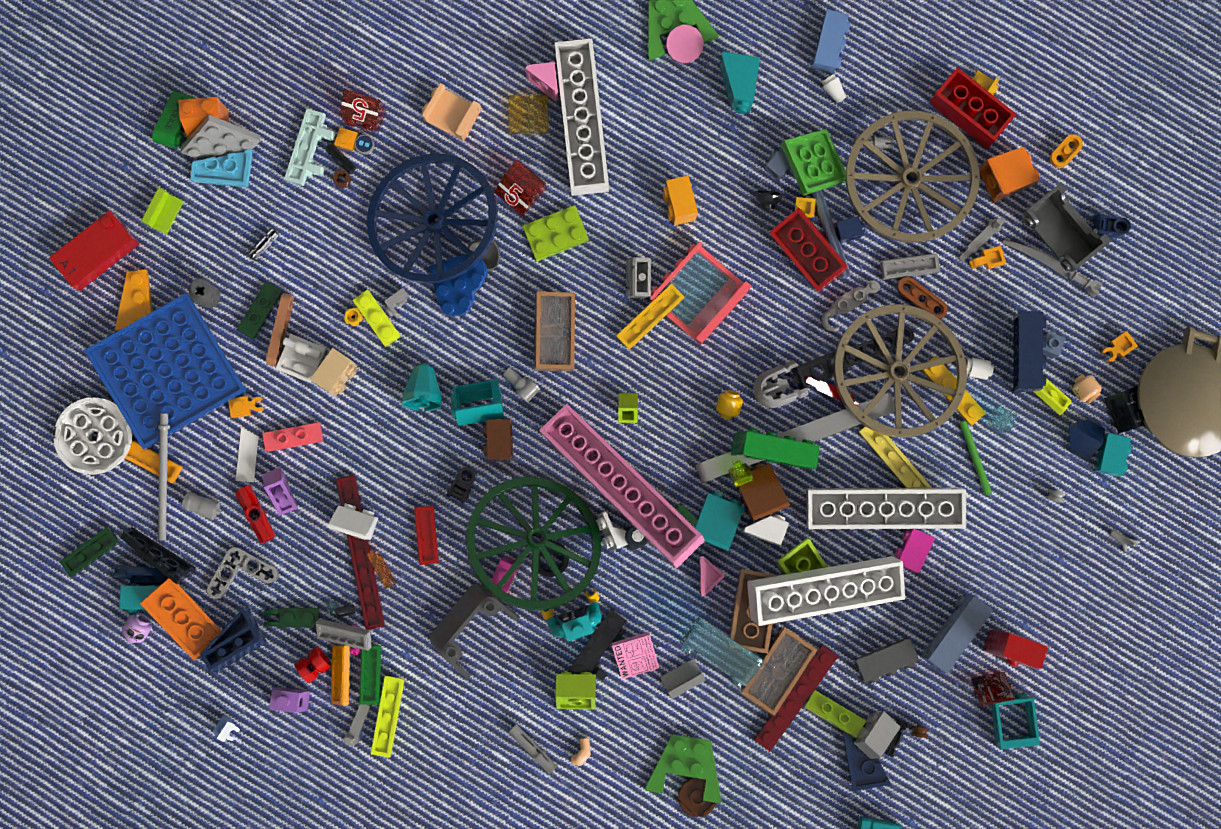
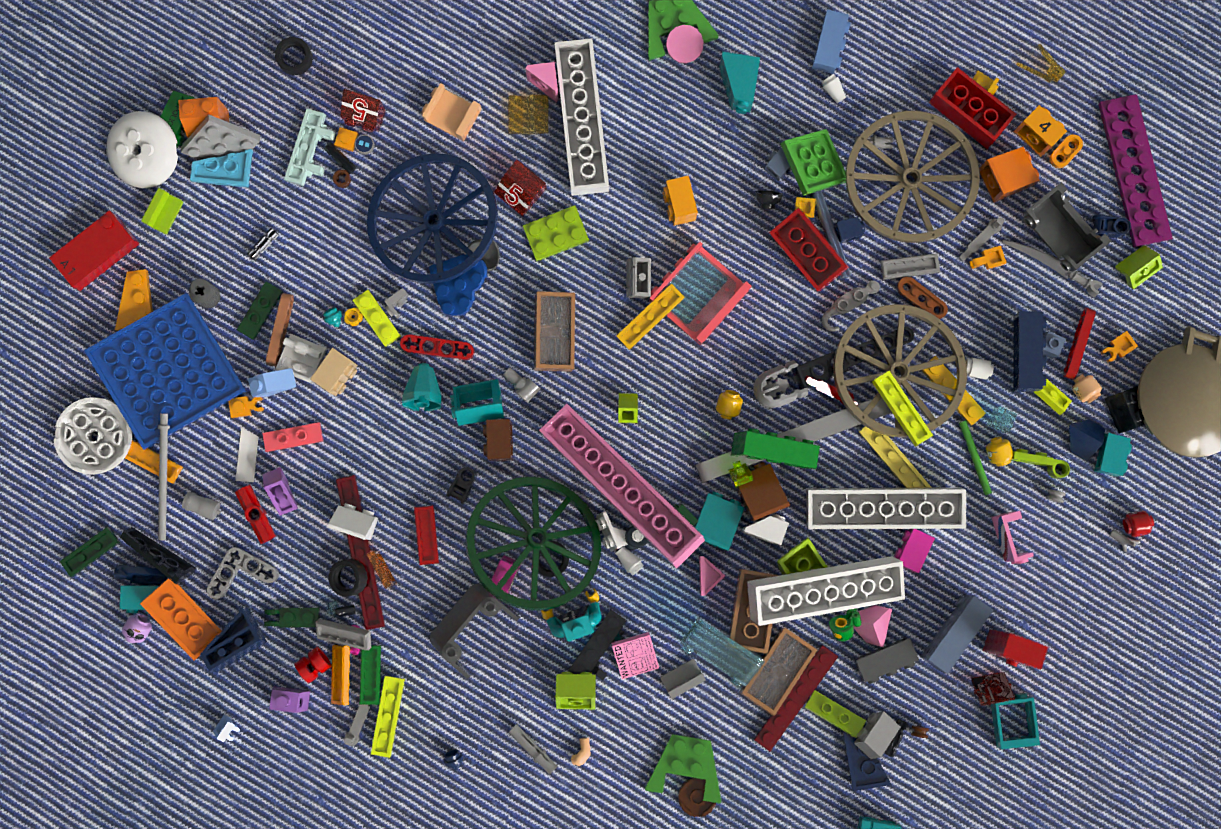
none -> white brick [106,111,178,188]
none -> light blue slope [248,368,296,397]
none -> black tyre [275,37,313,76]
none -> teal plate [323,307,342,327]
none -> black tyre [328,559,368,597]
none -> red beam [400,335,475,360]
none -> dark blue plate [444,749,463,770]
none -> white cone [616,547,644,575]
none -> green piece [829,608,861,642]
none -> bright pink slope [853,605,892,647]
none -> neon yellow plate [872,371,933,447]
none -> yellow head [986,437,1013,467]
none -> bright pink panel [991,511,1034,564]
none -> lime plate [1011,449,1070,479]
none -> light orange brick [1013,105,1067,157]
none -> clear yellow plant [1016,44,1066,83]
none -> red beam [1063,307,1096,380]
none -> magenta plate [1098,94,1173,248]
none -> lime panel [1115,245,1163,289]
none -> red head [1123,510,1154,537]

